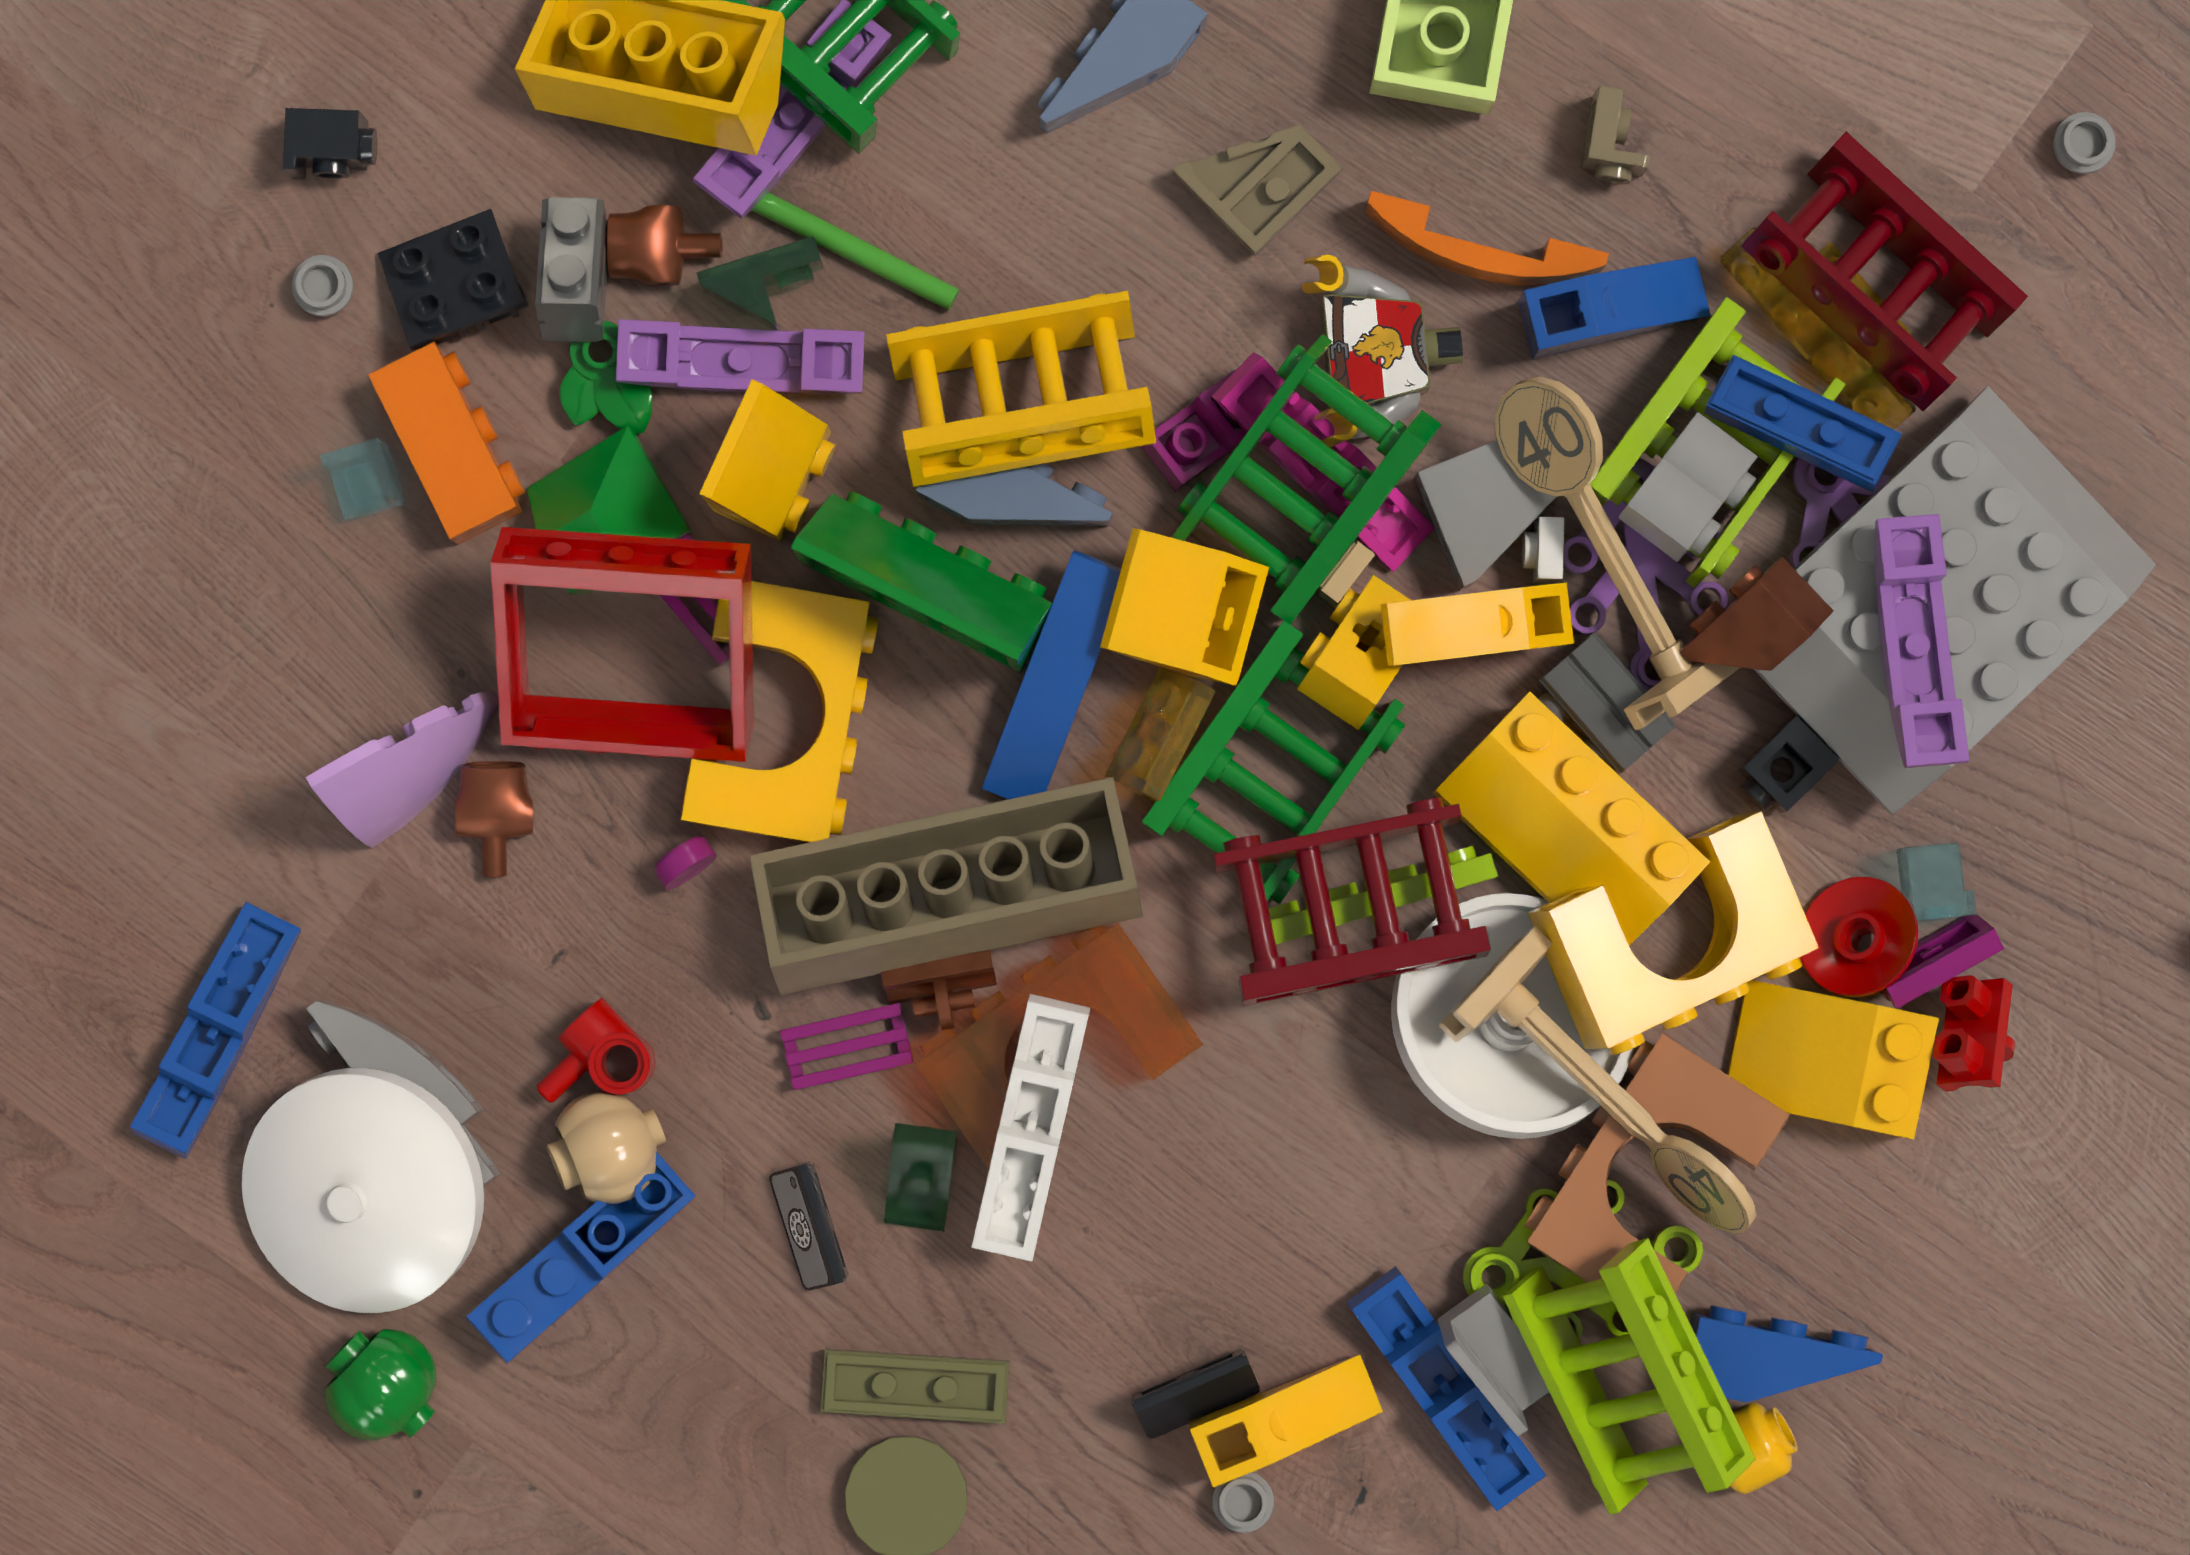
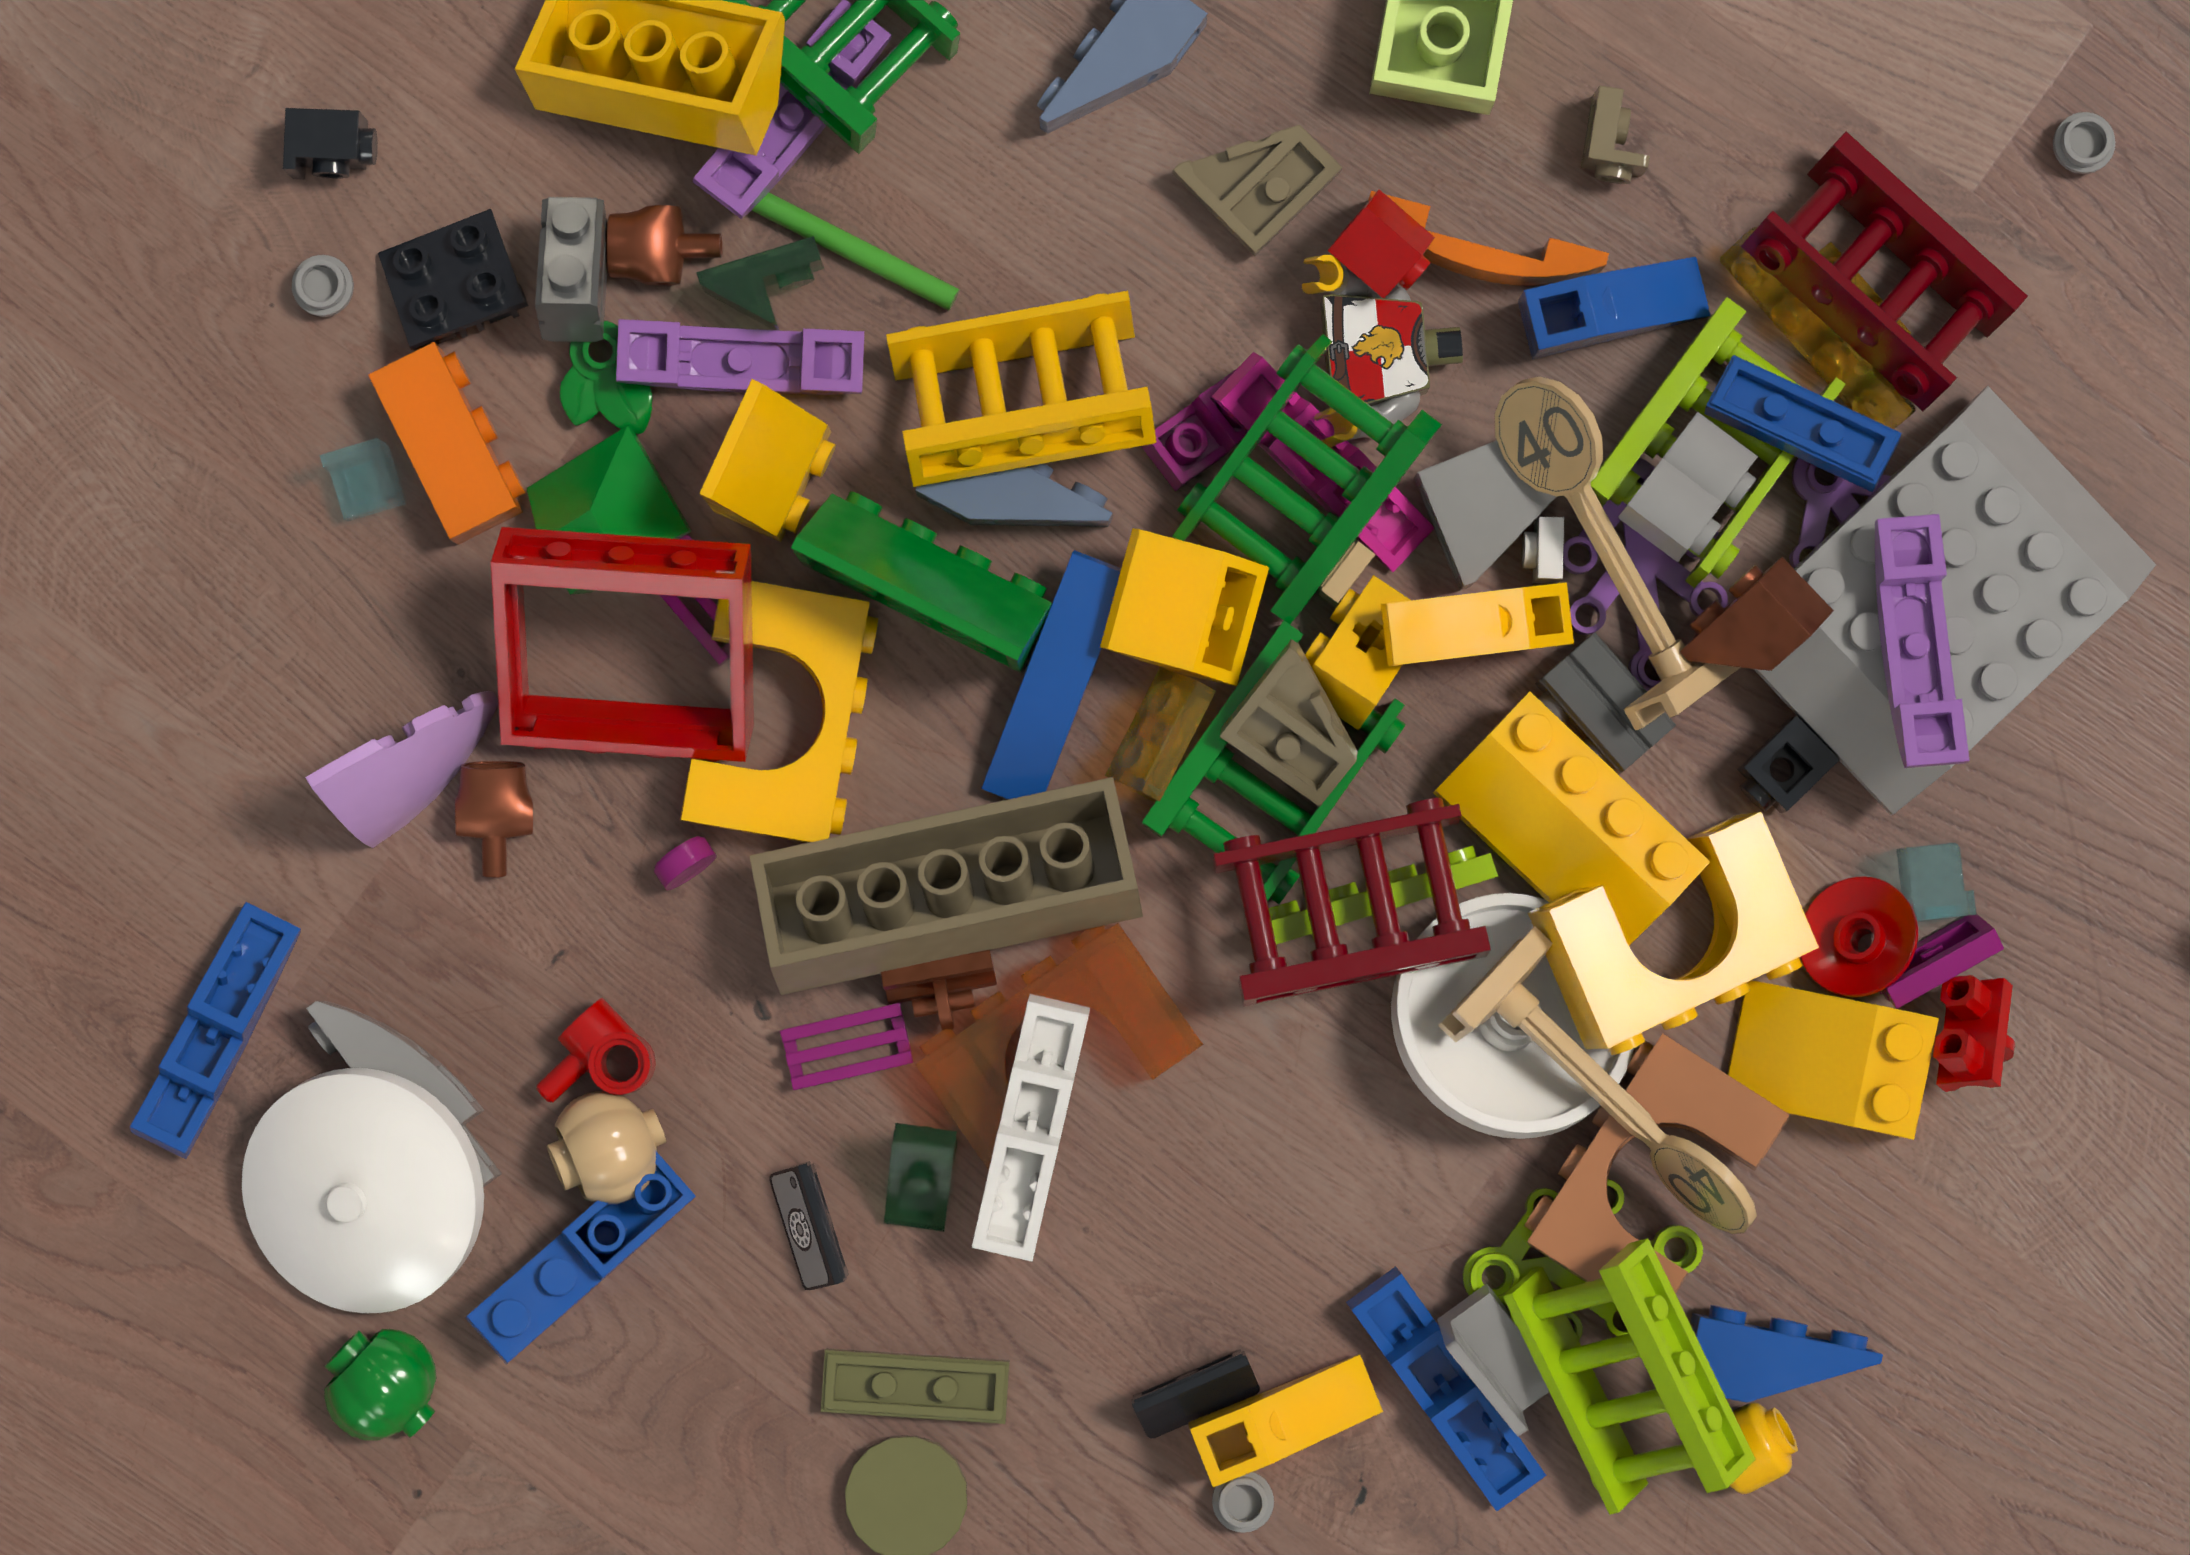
none -> dark tan wing [1220,639,1358,807]
none -> red brick [1328,189,1435,299]

